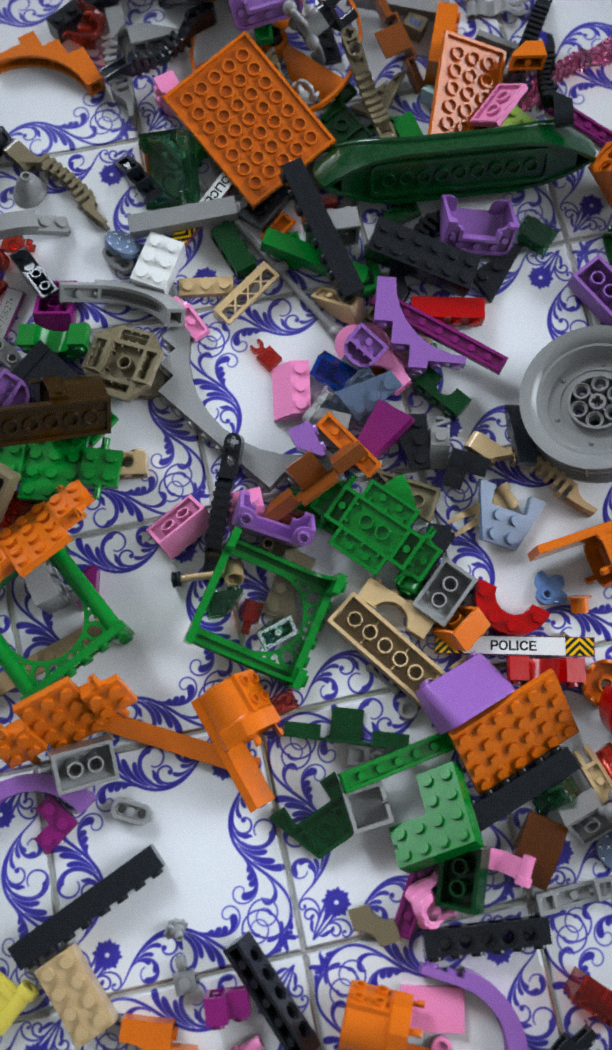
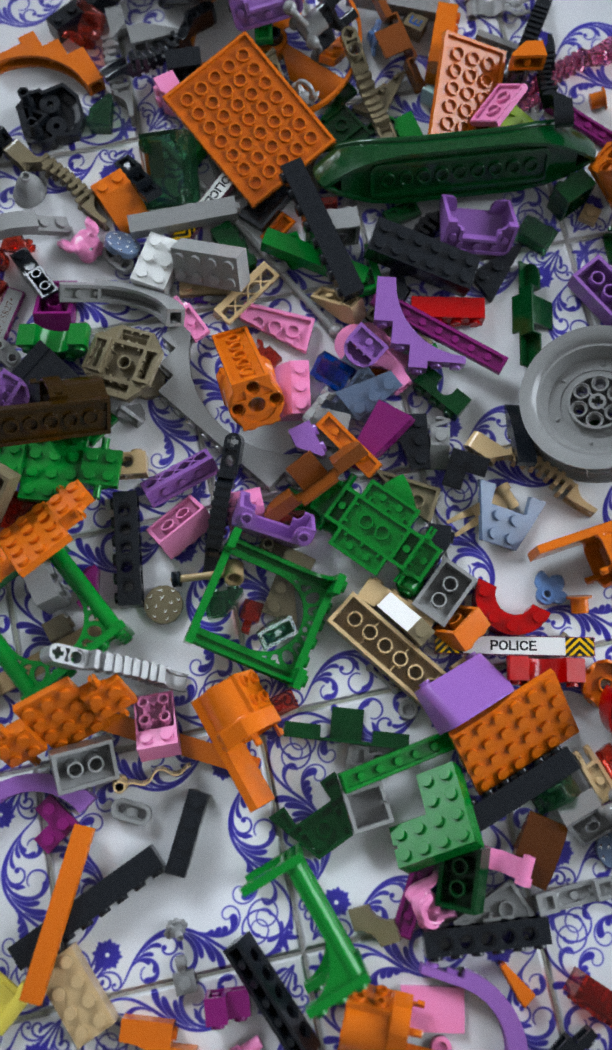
none -> black brick [16,82,87,151]
none -> orange tile [19,824,96,1006]
none -> light grey piece [39,643,188,692]
none -> dark tan brick [42,613,76,643]
none -> bright pink hair [57,216,104,264]
none -> clear green slope [86,93,114,135]
none -> orange slope [90,168,149,234]
none -> black brick [110,490,144,609]
none -> tan flag [112,762,191,794]
none -> light grey piece [116,403,145,428]
none -> bright pink slope [134,690,182,762]
none -> medium lavender fence [140,448,219,508]
none -> dark tan tile [144,585,183,625]
none -> black brick [164,46,202,82]
none -> black brick [164,788,210,878]
none -> light grey brick [170,238,250,292]
none -> light grey piece [194,295,227,304]
none -> orange piece [211,325,284,431]
none -> green arch [239,843,371,1020]
none -> bright pink wing [240,302,315,354]
none -> orange plate [318,34,359,67]
none -> medium blue plate [367,19,382,57]
none -> slope [377,592,435,648]
none -> light grey wing [452,878,535,926]
none -> orange slope [497,960,535,1008]
none -> dark green piece [512,261,553,368]
none -> dark green brick [546,168,596,221]
none -> tan plate [577,203,602,227]
none -> orange piece [588,87,607,110]

